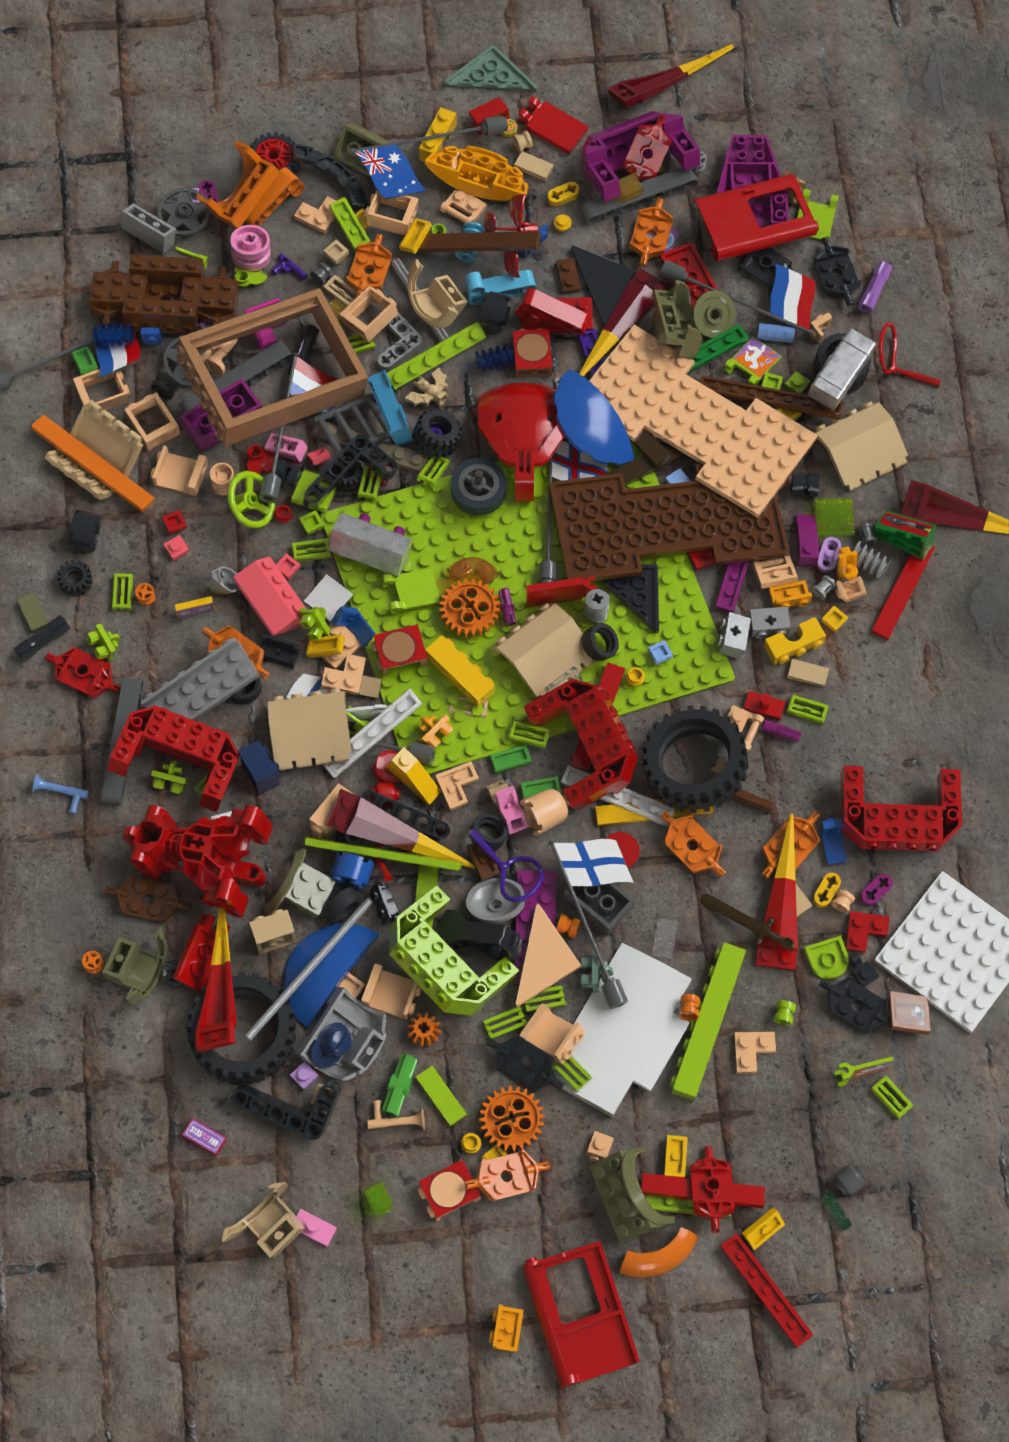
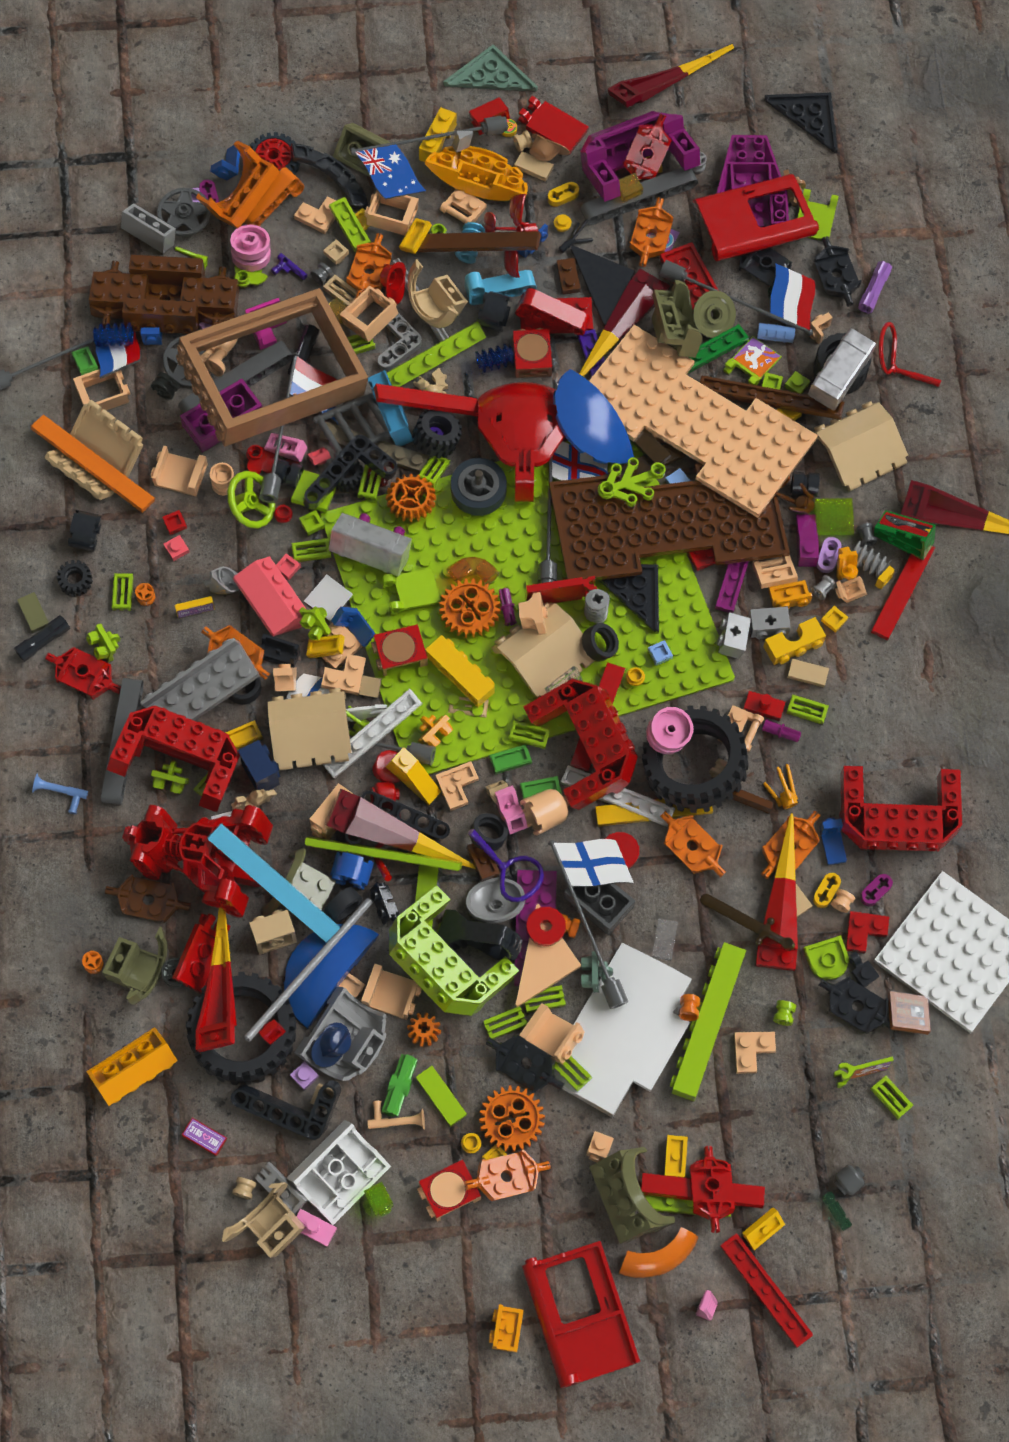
light nougat window [124,392,180,451] -> none
none -> light orange slope [86,1027,178,1106]
none -> medium azure tile [207,823,340,943]
none -> blue bracket [210,145,241,181]
none -> yellow tile [225,720,263,749]
none -> tan animal [231,789,277,810]
none -> tan wheel [232,1177,257,1200]
none -> light grey hinge [255,1162,308,1215]
none -> red plate [258,1019,286,1045]
none -> light nougat brick [273,664,297,691]
none -> white piece [287,1120,391,1225]
none -> red tile [374,384,478,416]
none -> red piece [379,262,406,304]
none -> orange gear [386,473,436,522]
none -> light grey slope [452,131,473,152]
none -> light nougat brick [518,592,548,635]
none -> red tile [526,907,566,946]
none -> medium nougat piece [529,134,570,161]
none -> black plant [559,219,593,253]
none -> lime plant [598,457,666,507]
none -> bright pink wheel [646,707,693,754]
none -> bright pink slope [696,1290,718,1321]
none -> light orange plant [763,764,798,810]
none -> black tile [764,92,838,153]
none -> reddish brown plant [775,483,815,515]
none -> yellow tile [875,565,895,589]

